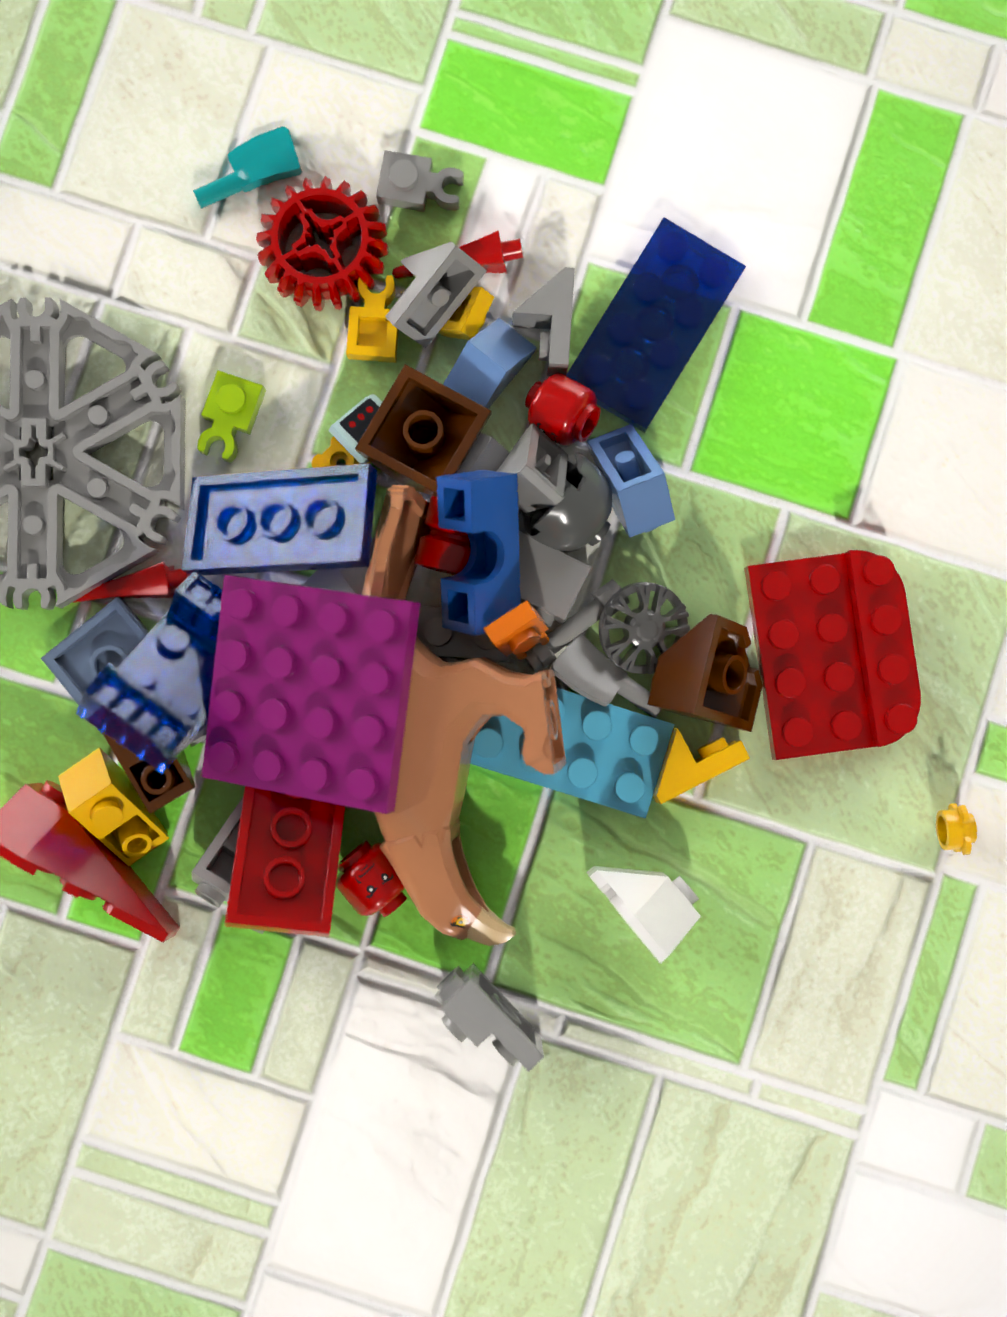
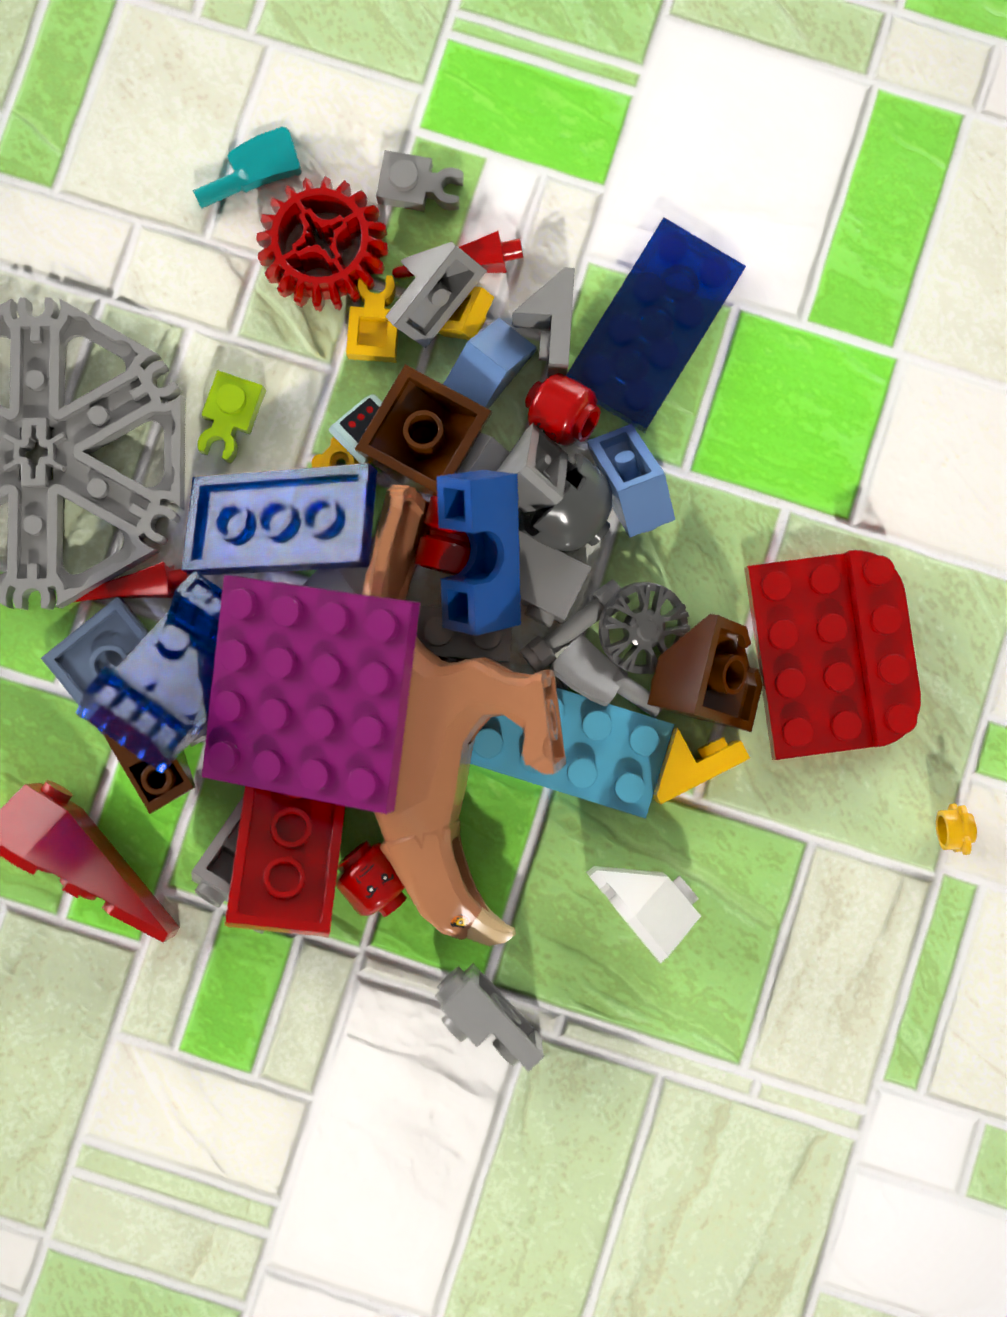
yellow slope [58,747,169,866] -> none
orange plate [484,600,550,660] -> none

